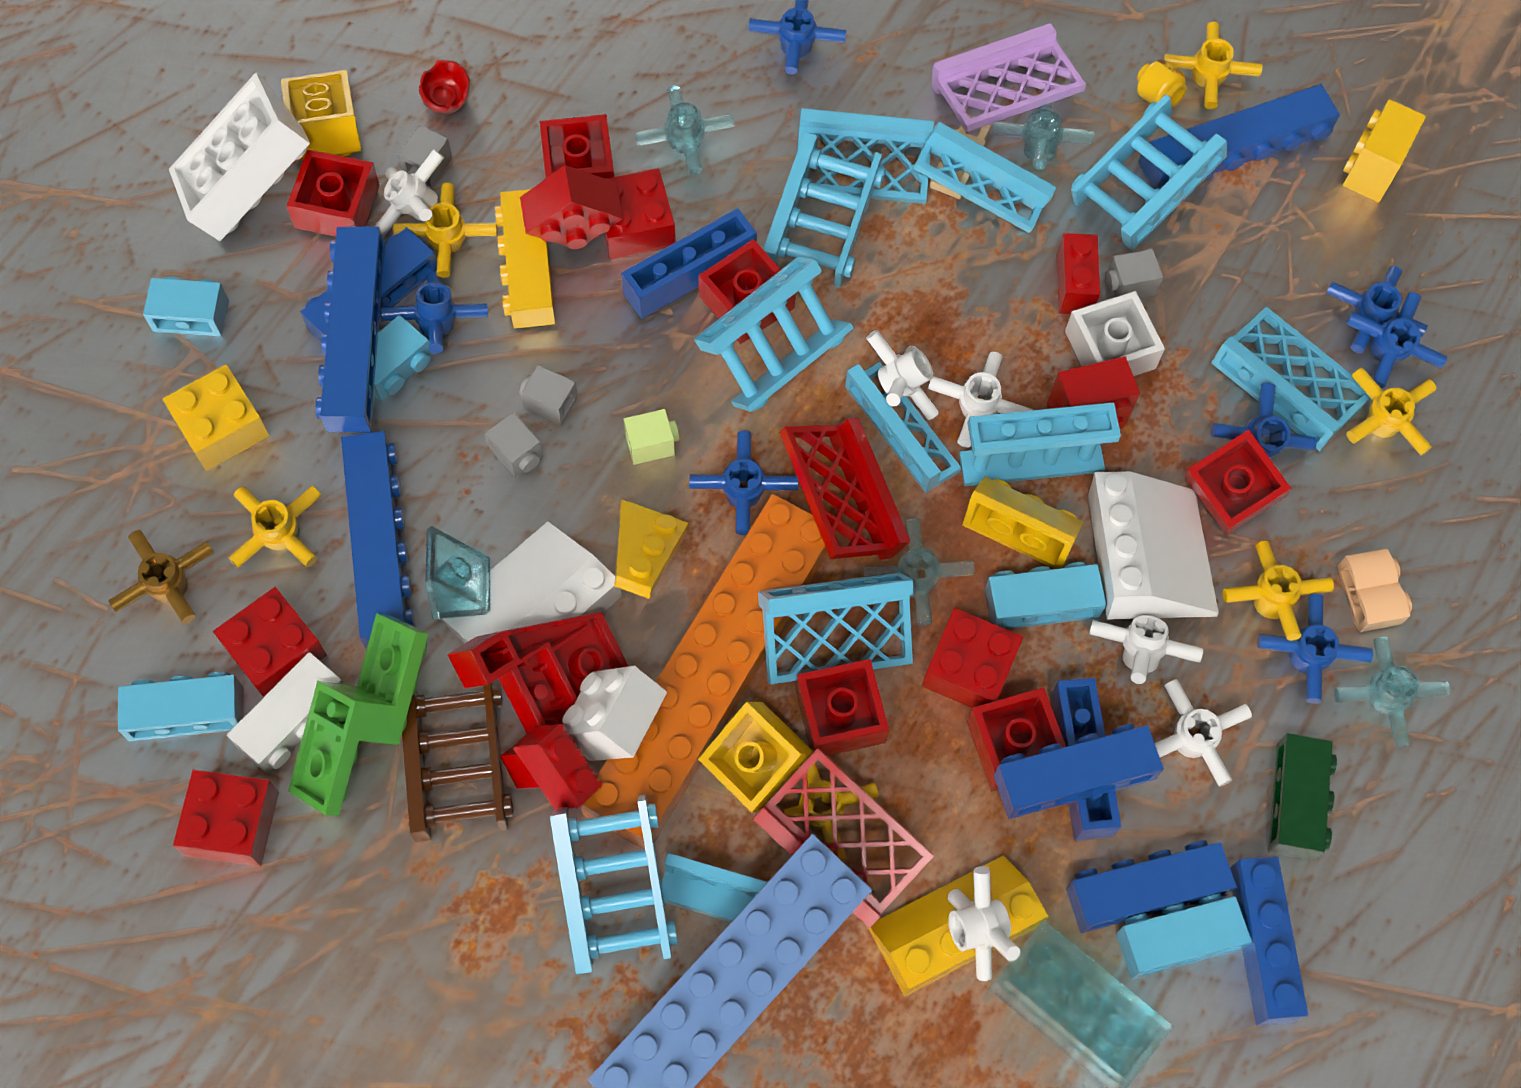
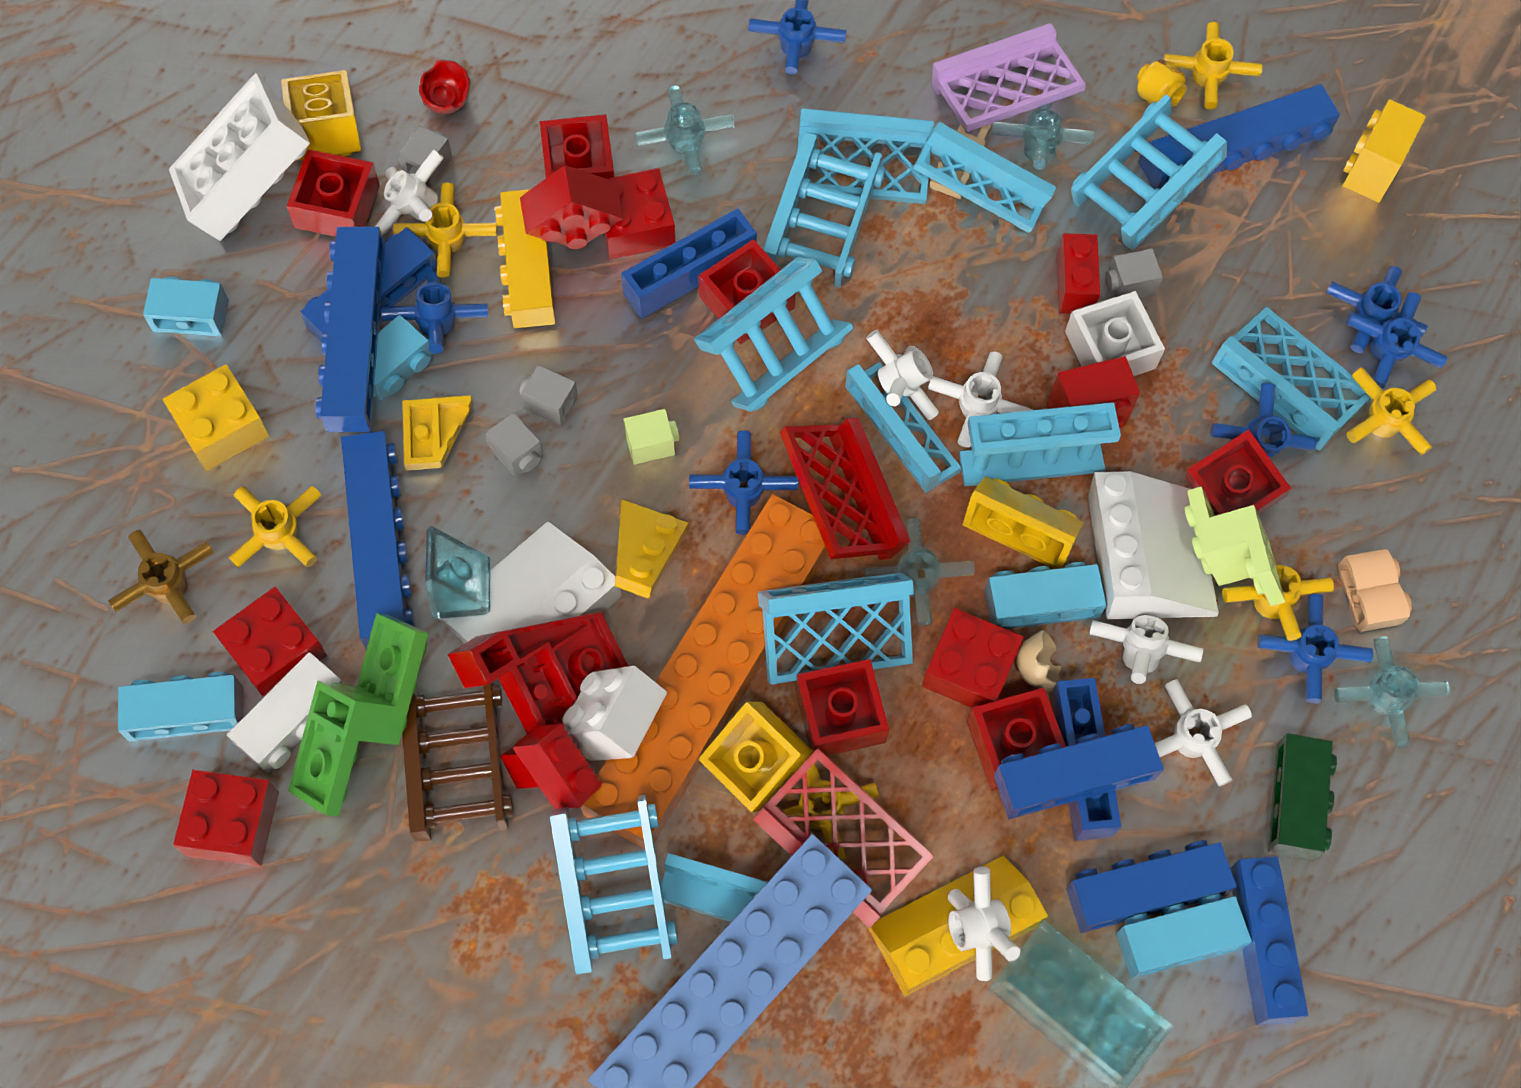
none -> yellow wing [402,395,473,471]
none -> tan hair [1016,630,1062,692]
none -> yellowish green bracket [1184,486,1285,606]

